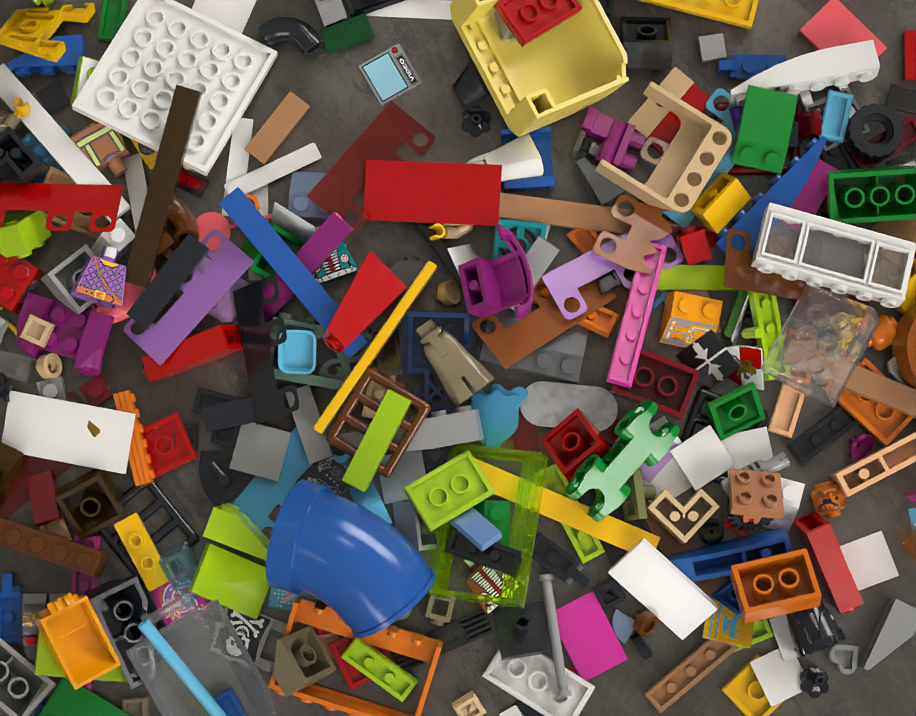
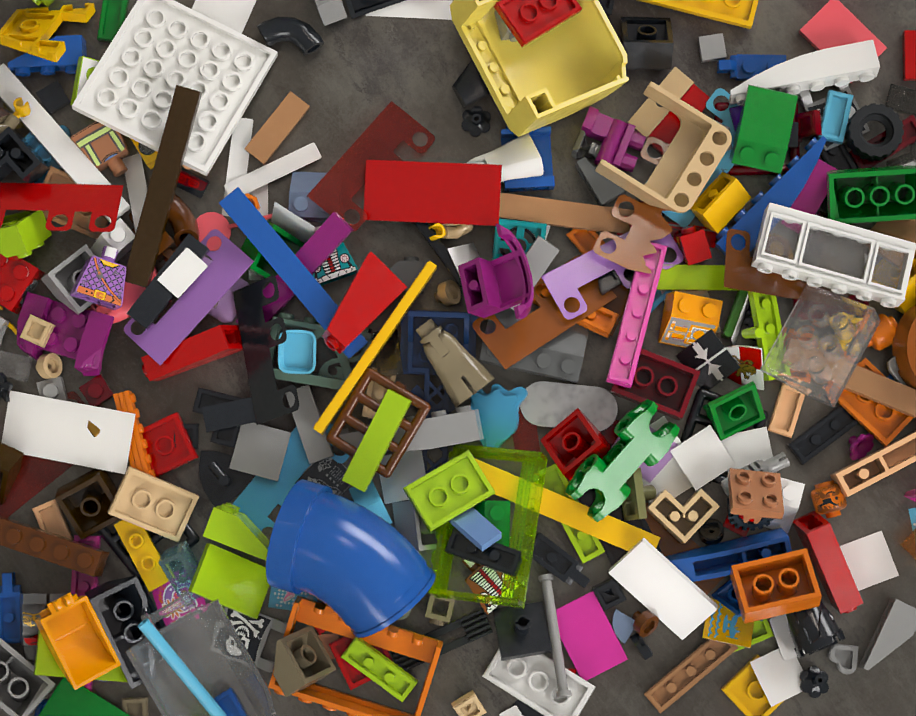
dark red tile [26,470,62,527] -> none
dark green tile [319,13,375,55] -> none
sticker [358,43,422,106] -> none
none -> tan tile [107,466,199,542]
none -> white sticker [157,248,208,298]

